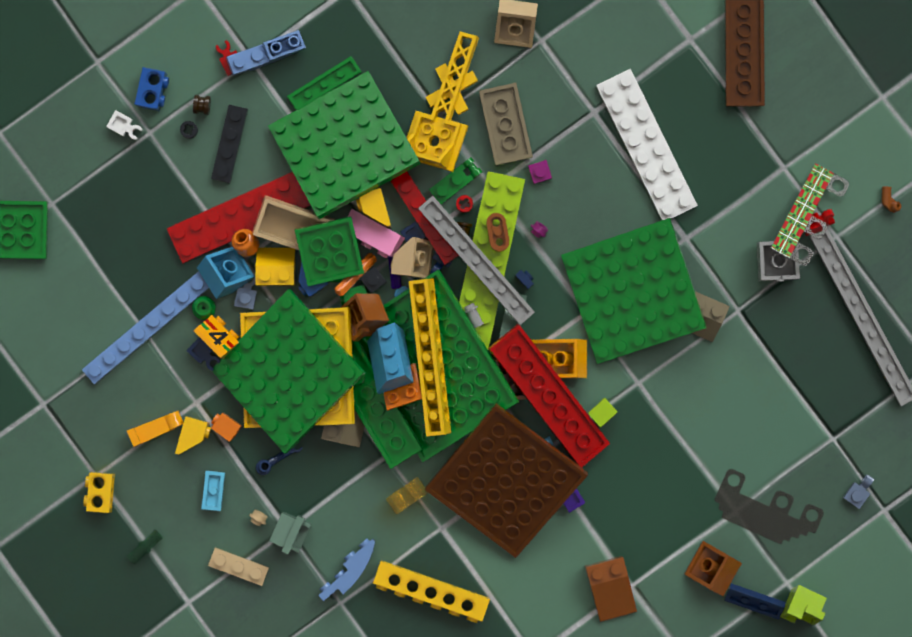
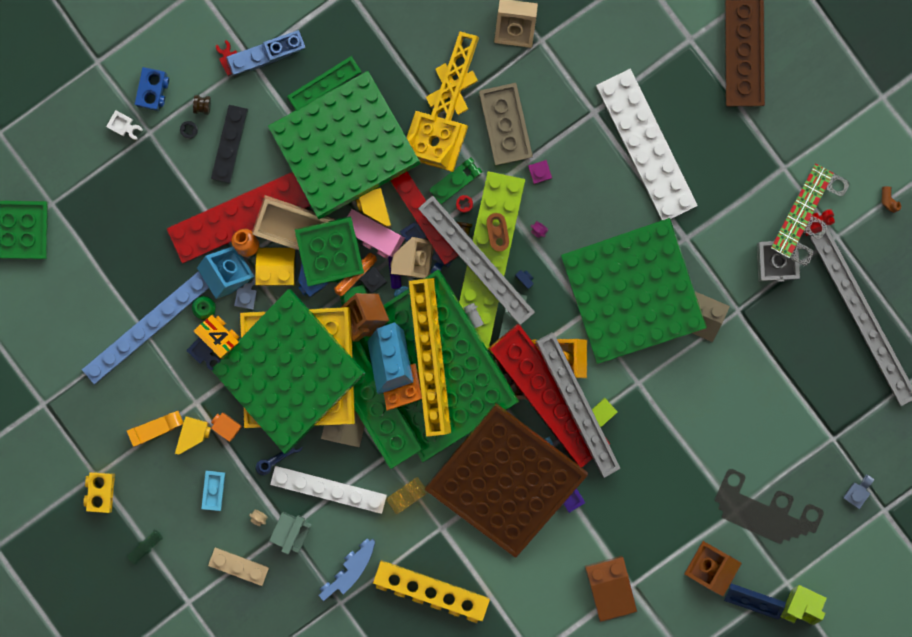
none -> white plate [270,466,387,514]
none -> light grey plate [535,332,620,478]

